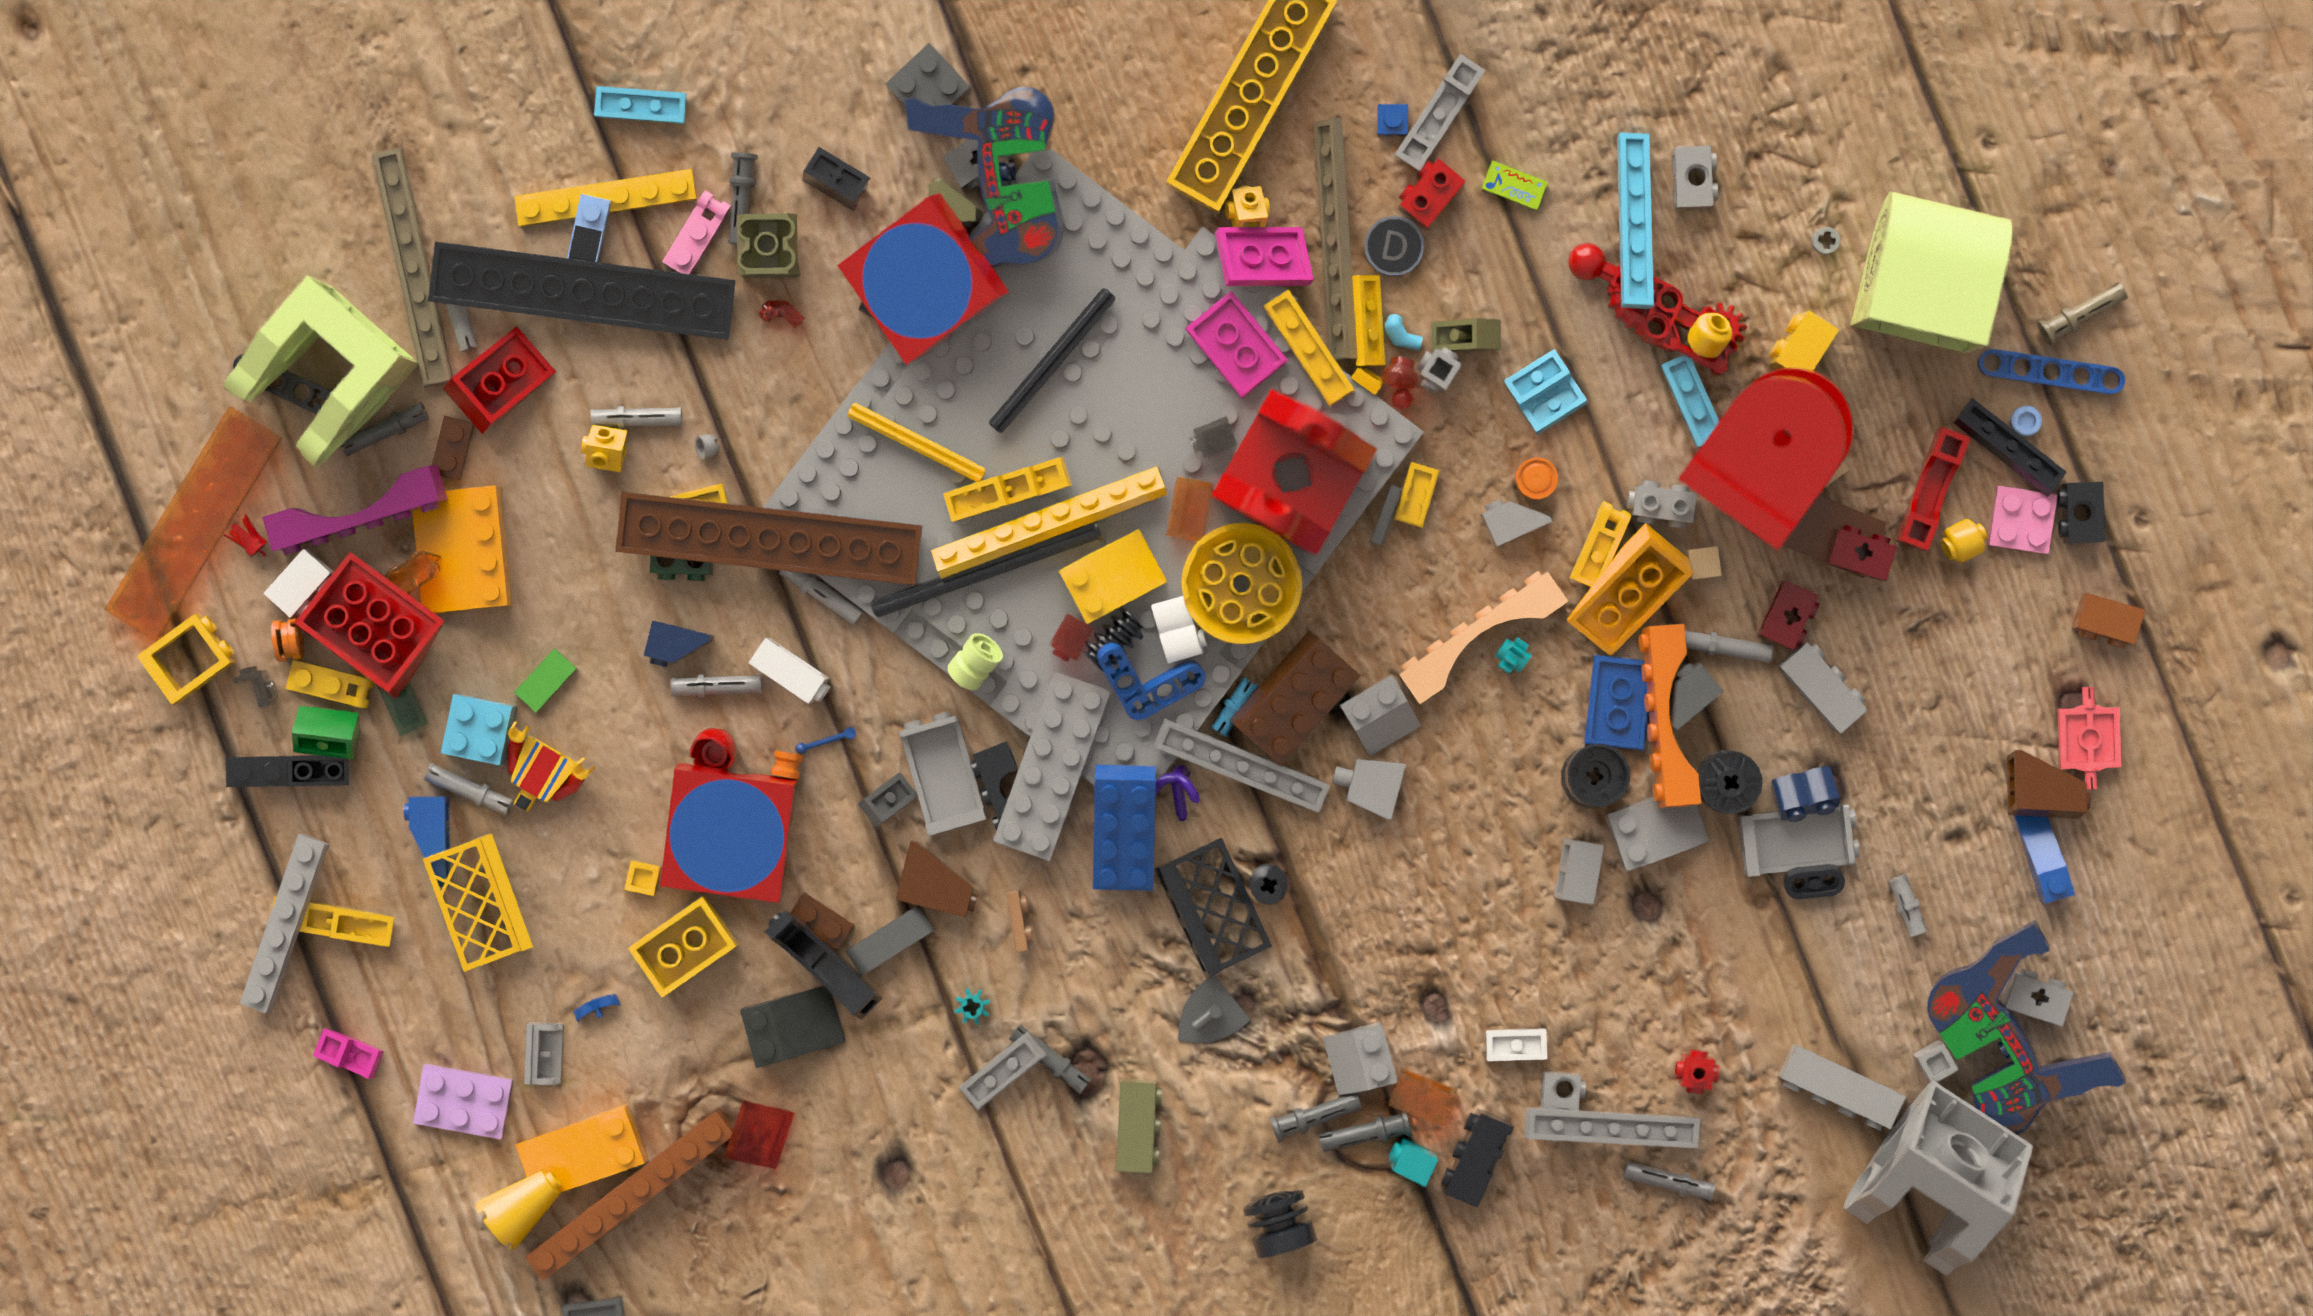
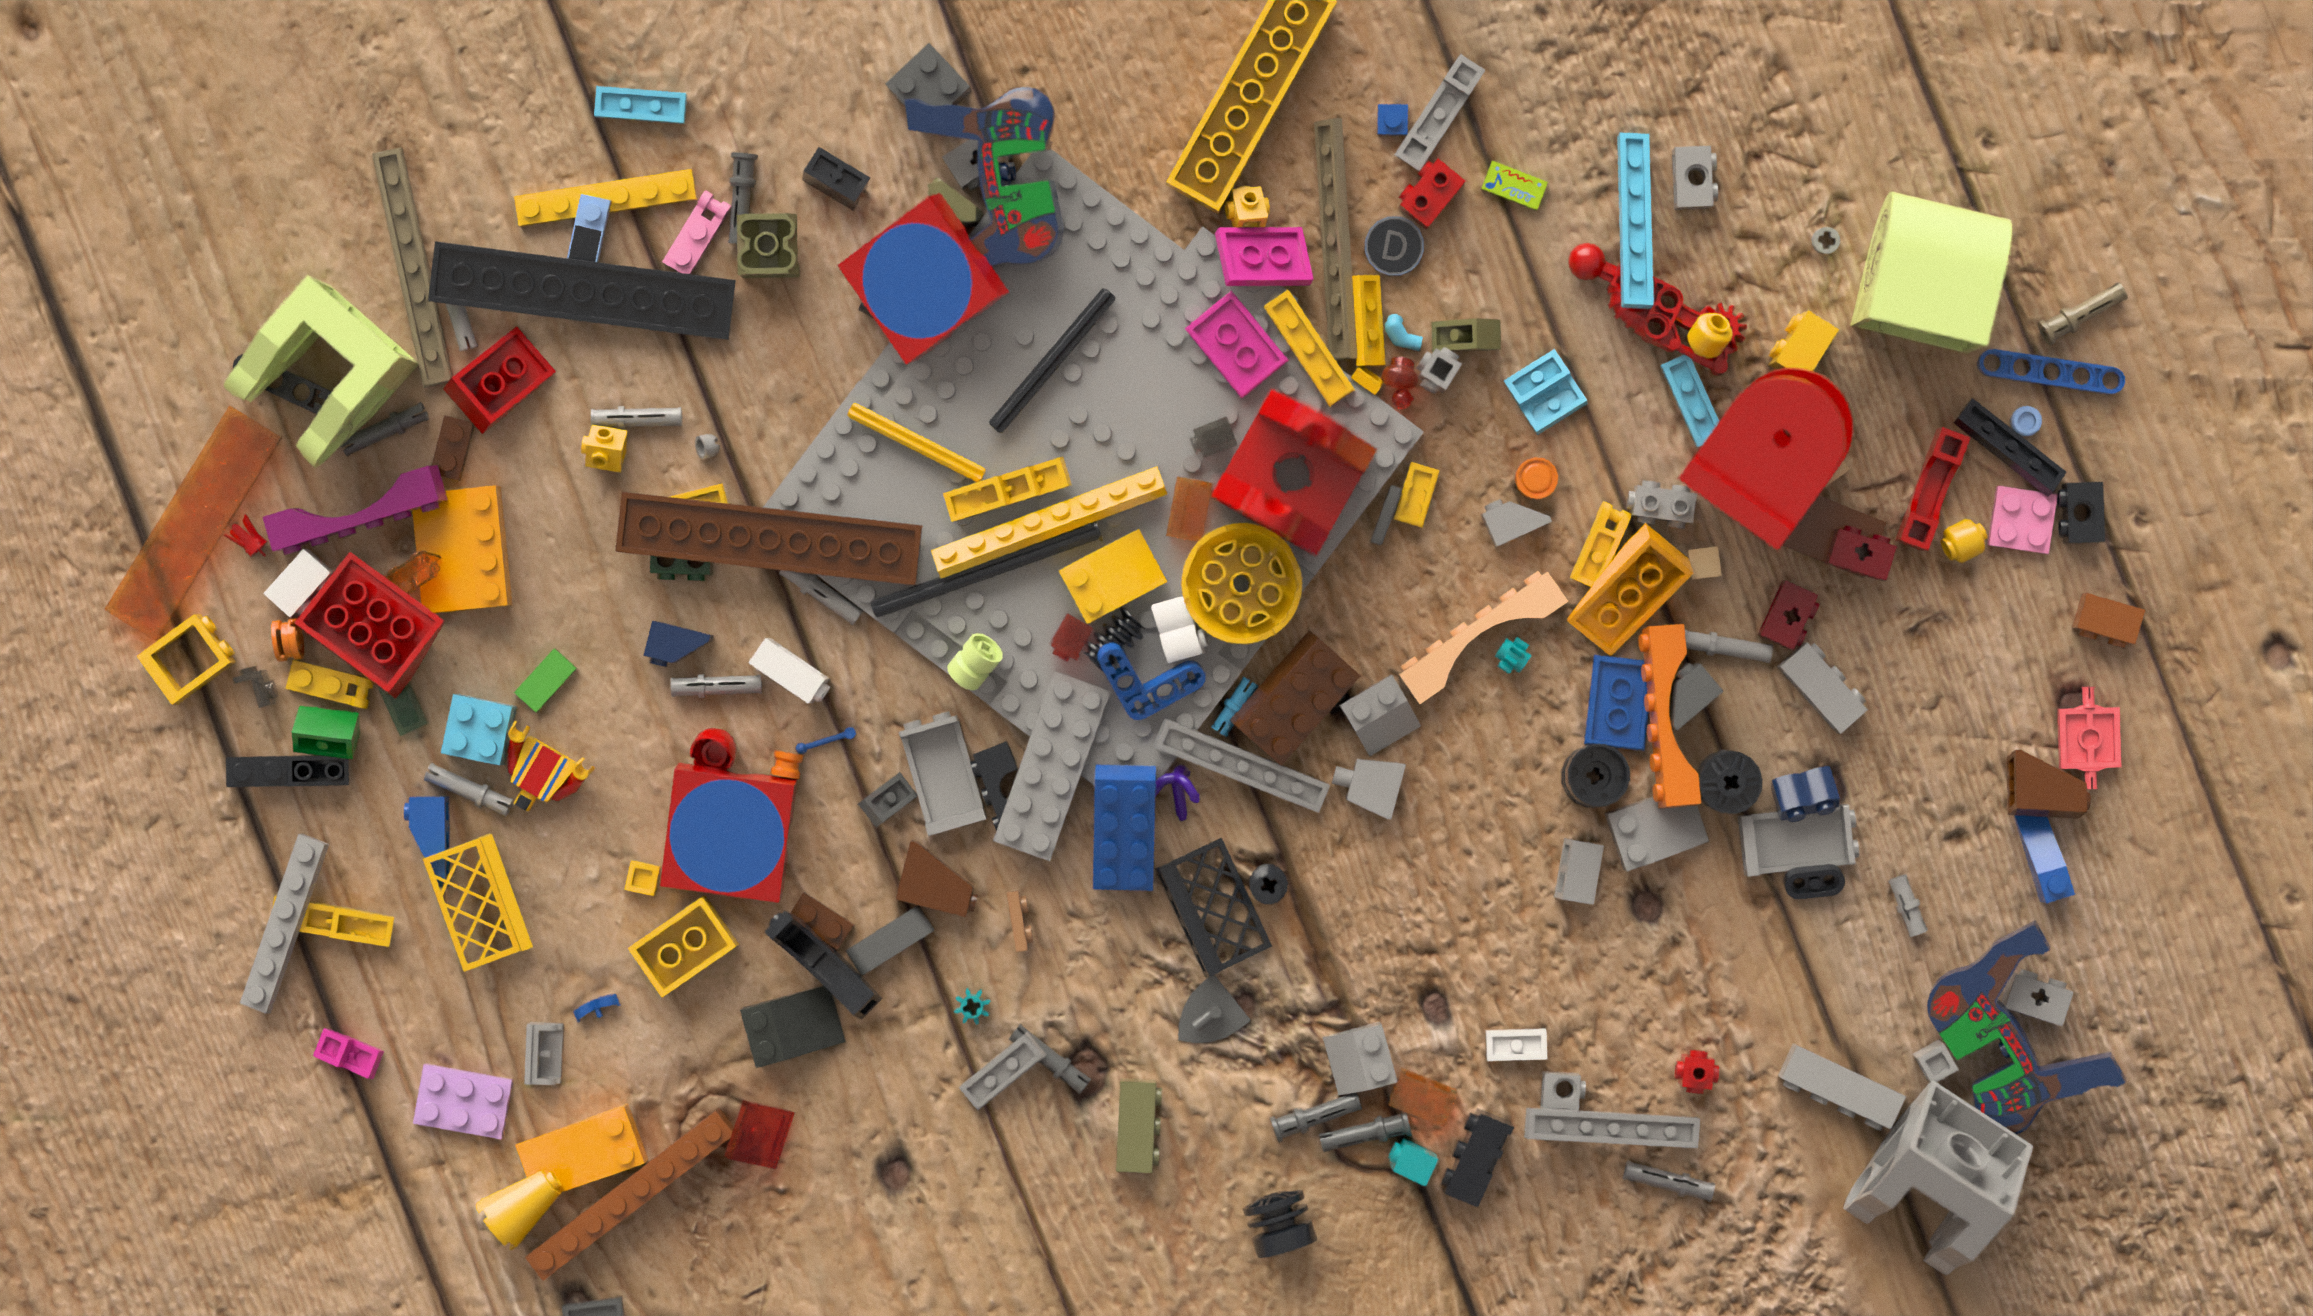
clear red arm [759,300,805,329] -> none

